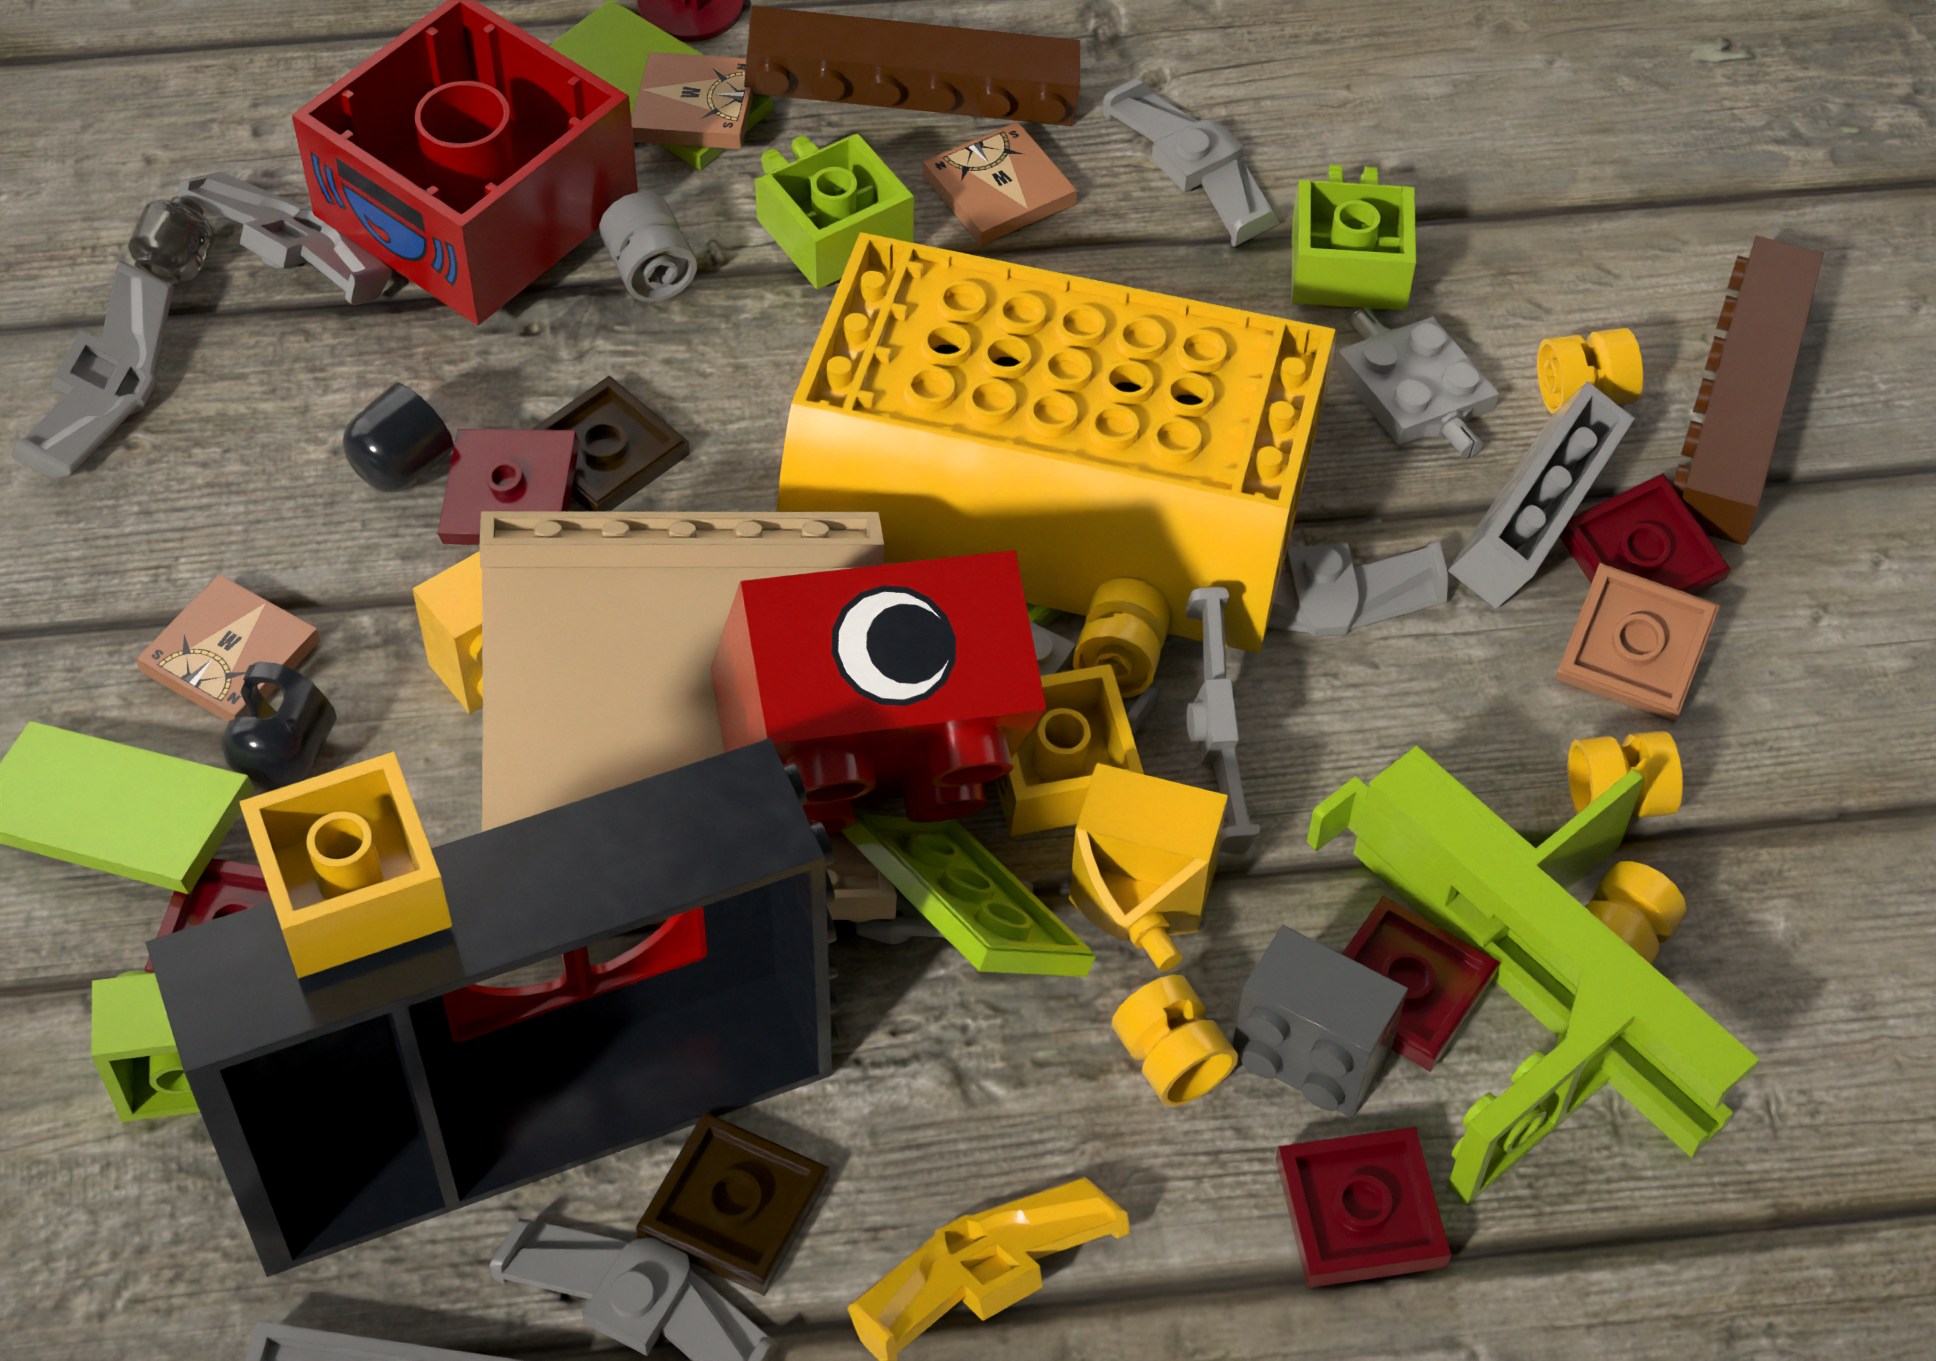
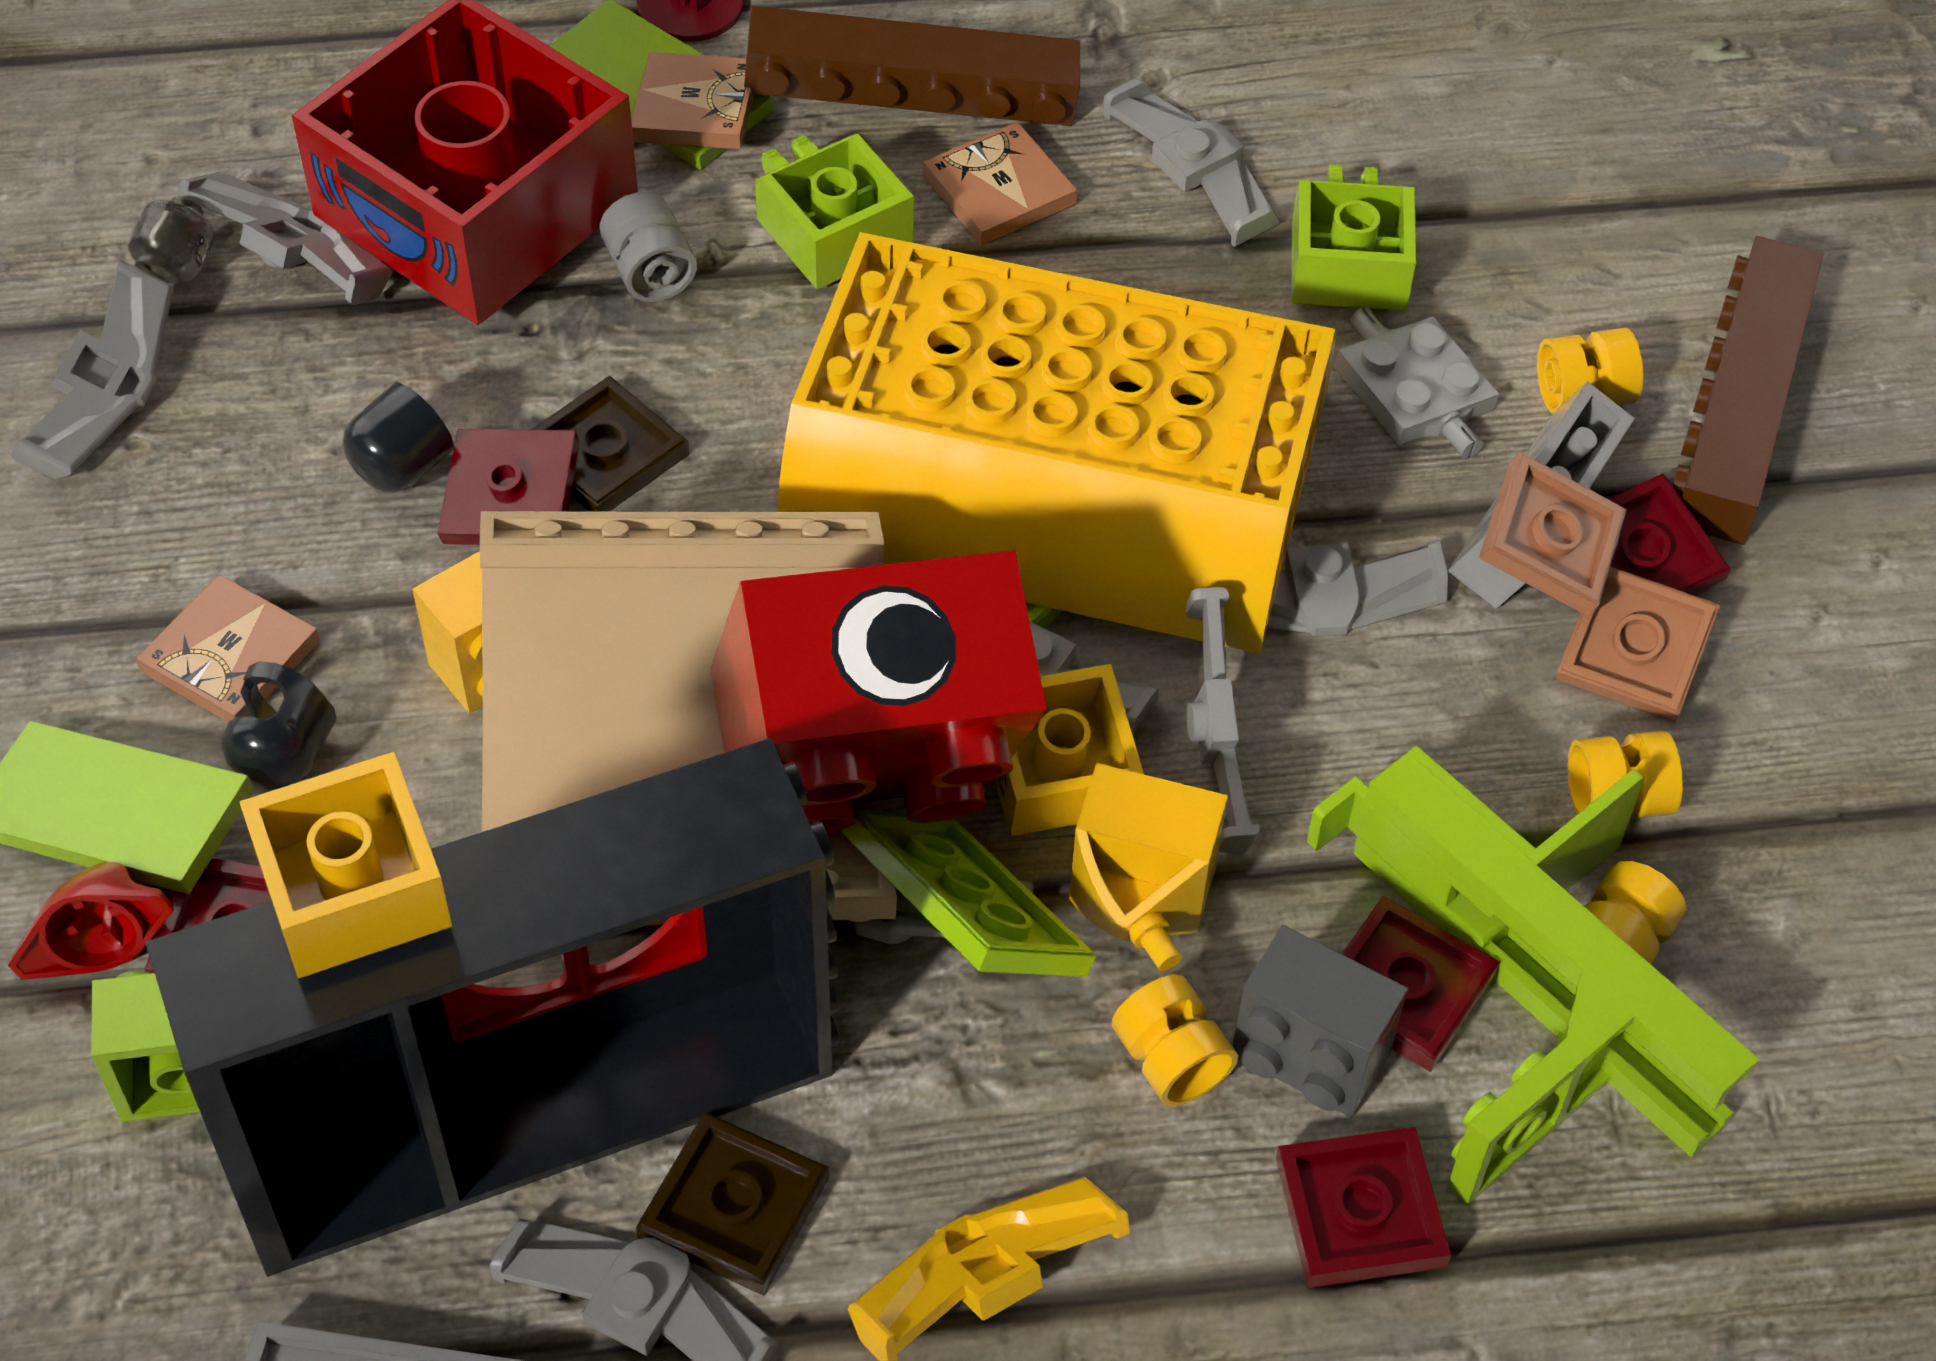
yellow wheel [1073,578,1172,698] -> none
none -> red hat [8,862,174,980]
none -> nougat tile [1479,452,1627,616]

